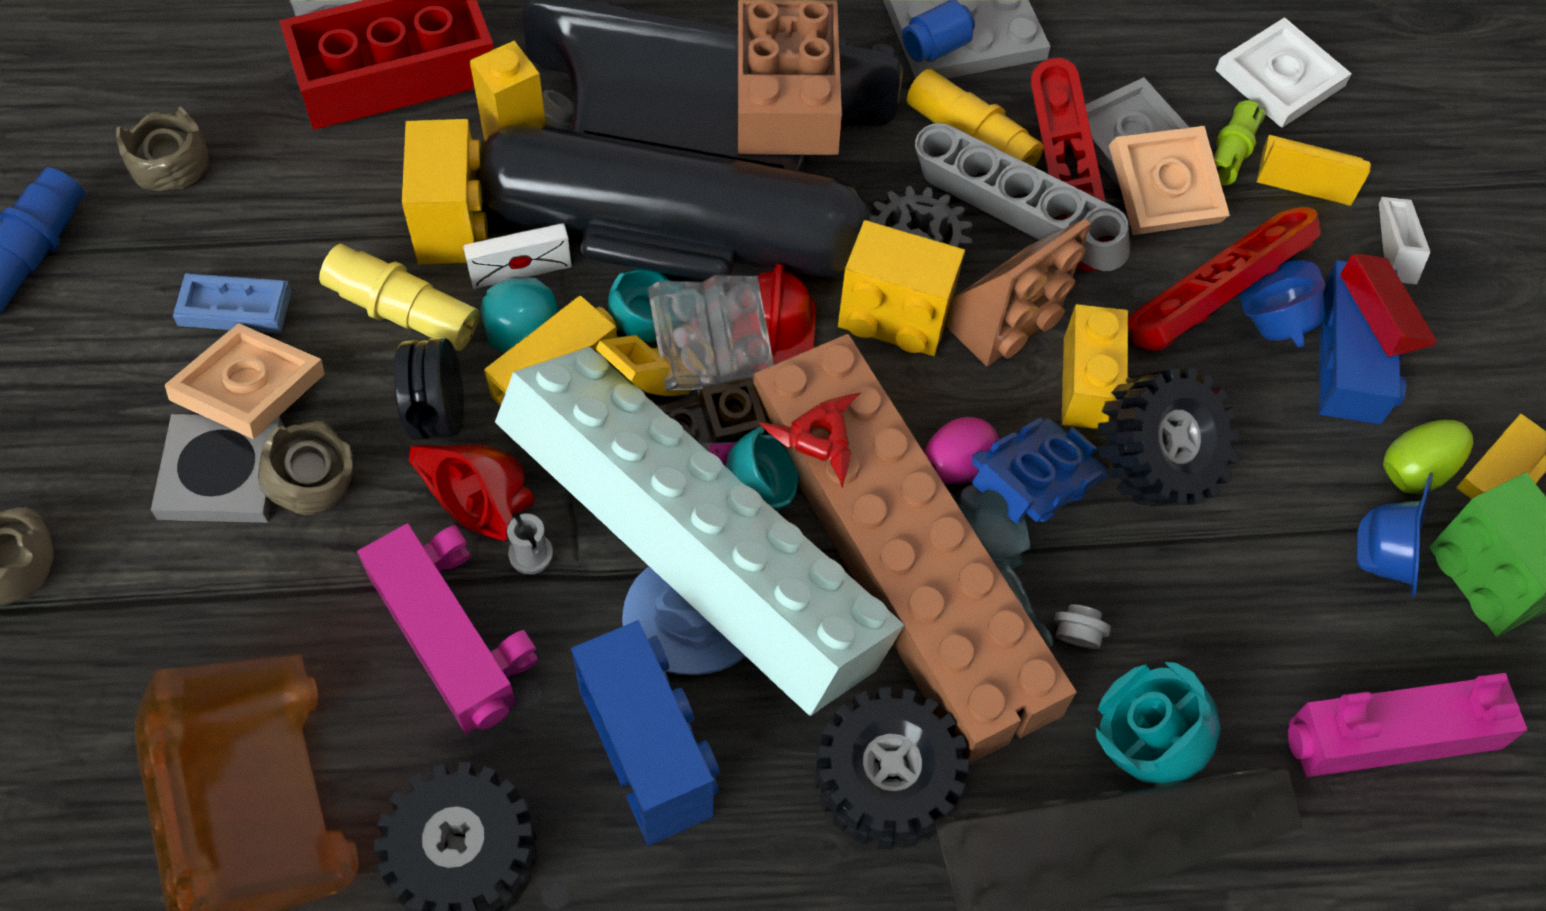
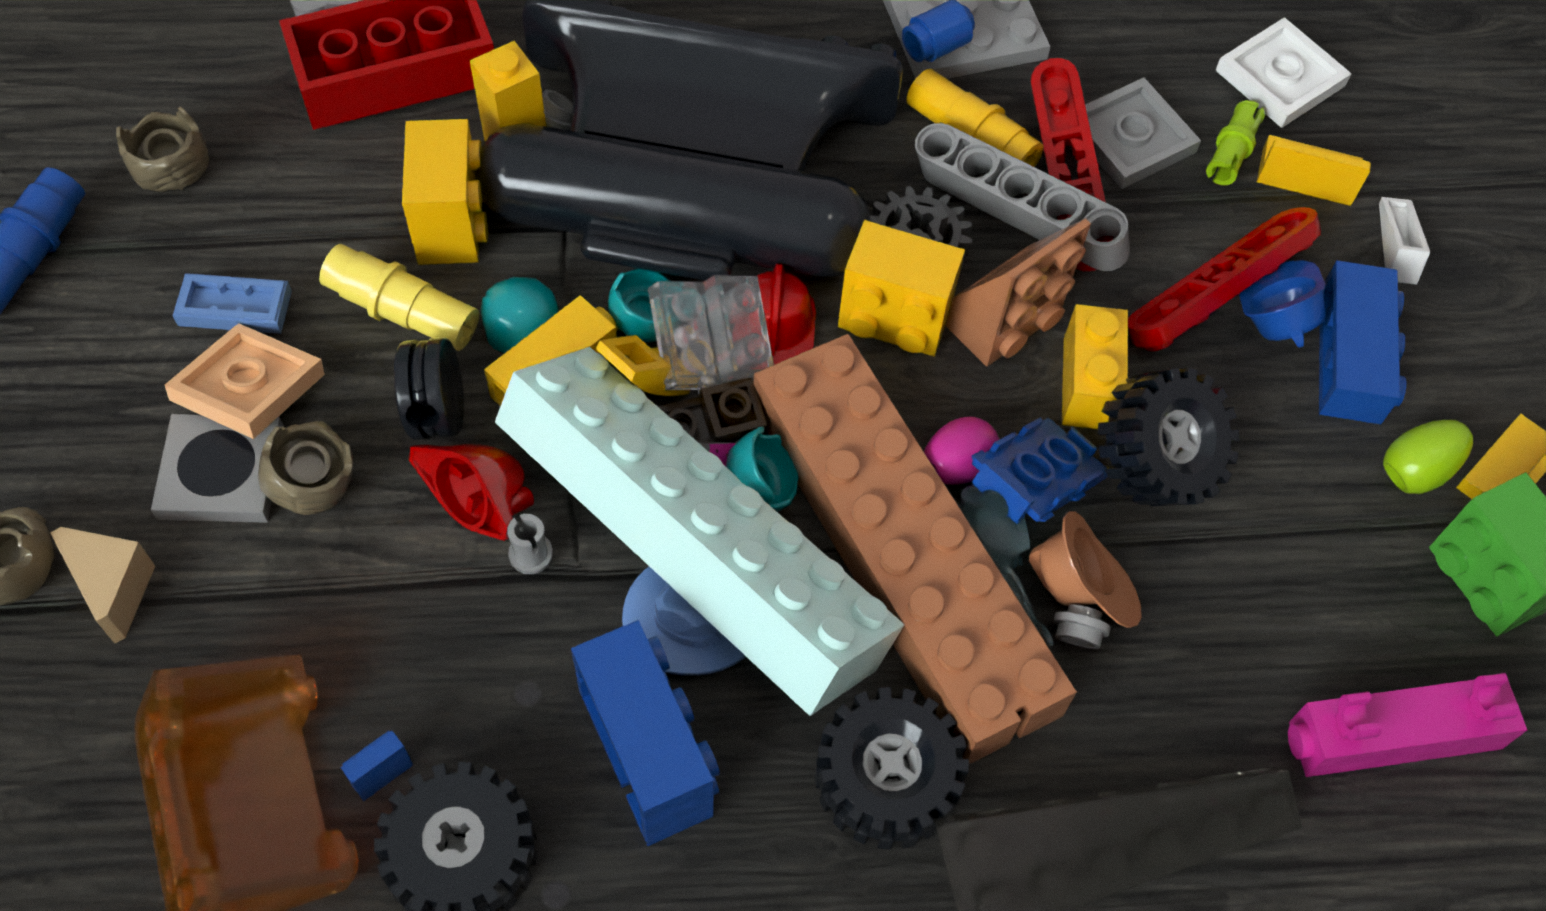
dark pink brick [357,523,539,735] -> none
white tile [463,223,572,289] -> none
nougat slope [738,0,842,155] -> none
red piece [757,392,862,488] -> none
teal cylinder [1096,662,1221,785] -> none
light nougat plate [1109,126,1230,235] -> none
red slope [1340,254,1437,358] -> none
blue piece [1357,472,1434,597] -> none
none -> tan slope [50,527,155,643]
none -> blue tile [340,730,413,802]
none -> nougat piece [1029,511,1142,628]

